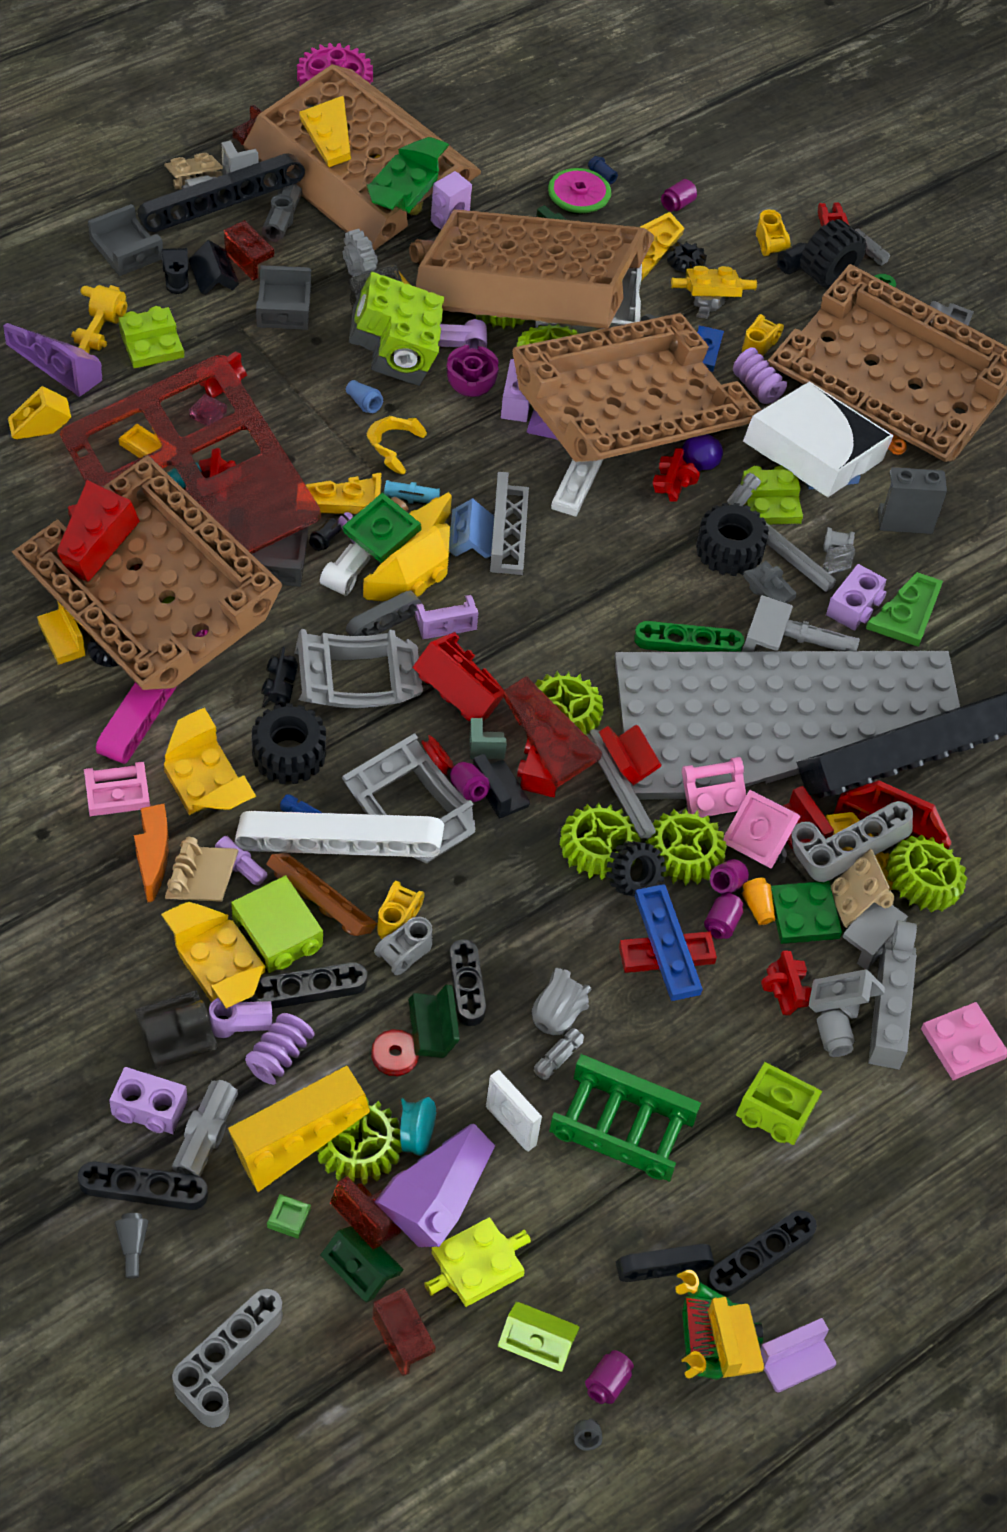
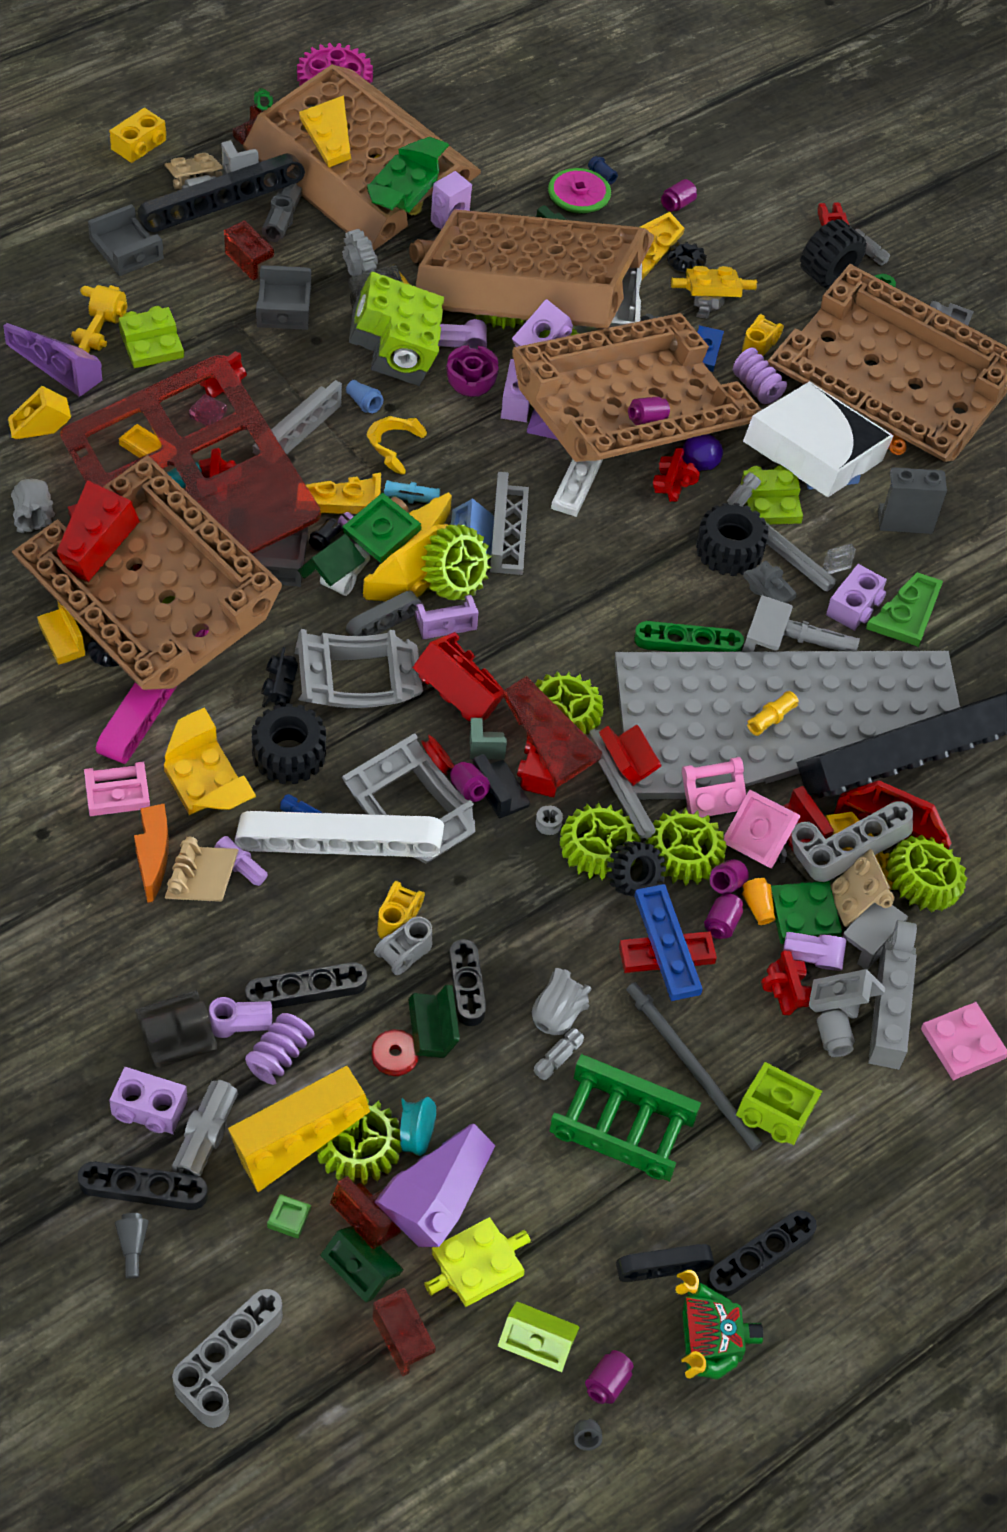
yellow piece [161,902,265,1009] -> none
black piece [162,248,189,294] -> none
black panel [189,240,239,295] -> none
lime panel [231,875,323,973] -> none
dark orange plate [266,852,377,936] -> none
white tile [486,1070,542,1152] -> none
yellow panel [708,1297,764,1378] -> none
yellow piece [756,209,791,256] -> none
lavender panel [760,1318,836,1392] -> none
black brick [777,242,807,275] -> none
light grey bush [823,527,855,556] -> none
none -> light grey piece [11,478,55,533]
none -> yellow brick [109,107,166,163]
none -> light grey fence [253,380,342,466]
none -> green pin [254,88,273,110]
none -> dark green panel [297,534,365,586]
none -> lime gear [421,525,492,601]
none -> lavender brick [512,299,574,347]
none -> light grey bush [535,805,563,835]
none -> dark grey bar [626,982,763,1151]
none -> magenta brick [628,396,670,426]
none -> yellow pin [747,691,799,736]
none -> lavender piece [783,932,847,971]

